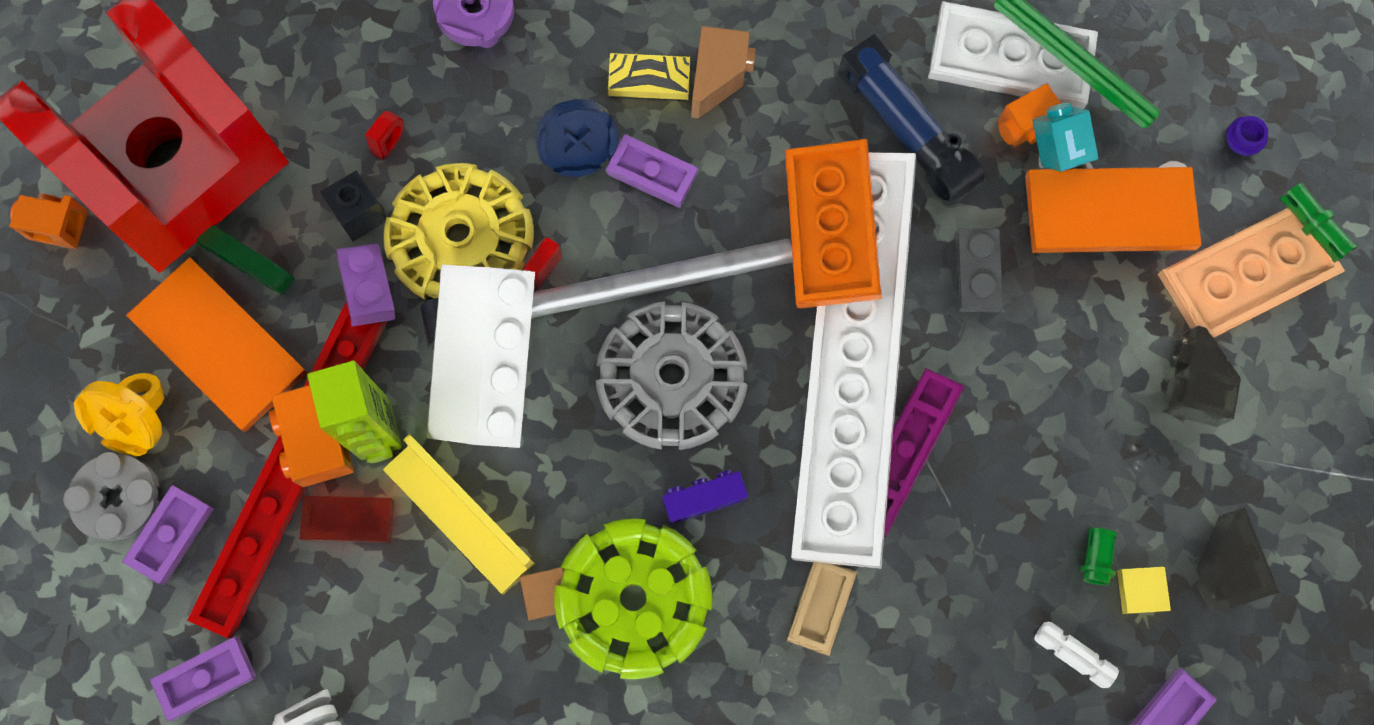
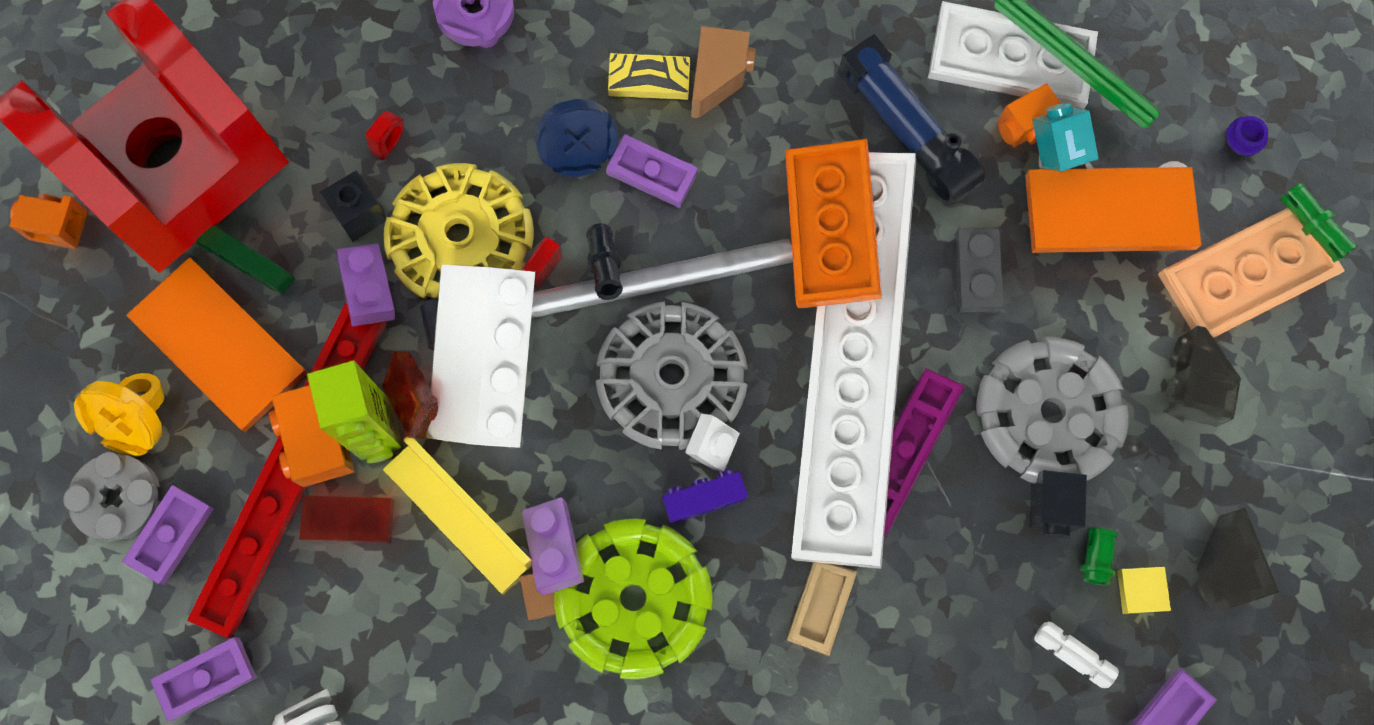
none -> clear red plate [382,351,438,439]
none -> medium lavender plate [521,497,584,596]
none -> black pin [586,223,623,300]
none -> white plate [685,413,740,472]
none -> light grey plate [976,337,1129,484]
none -> black brick [1029,470,1087,538]

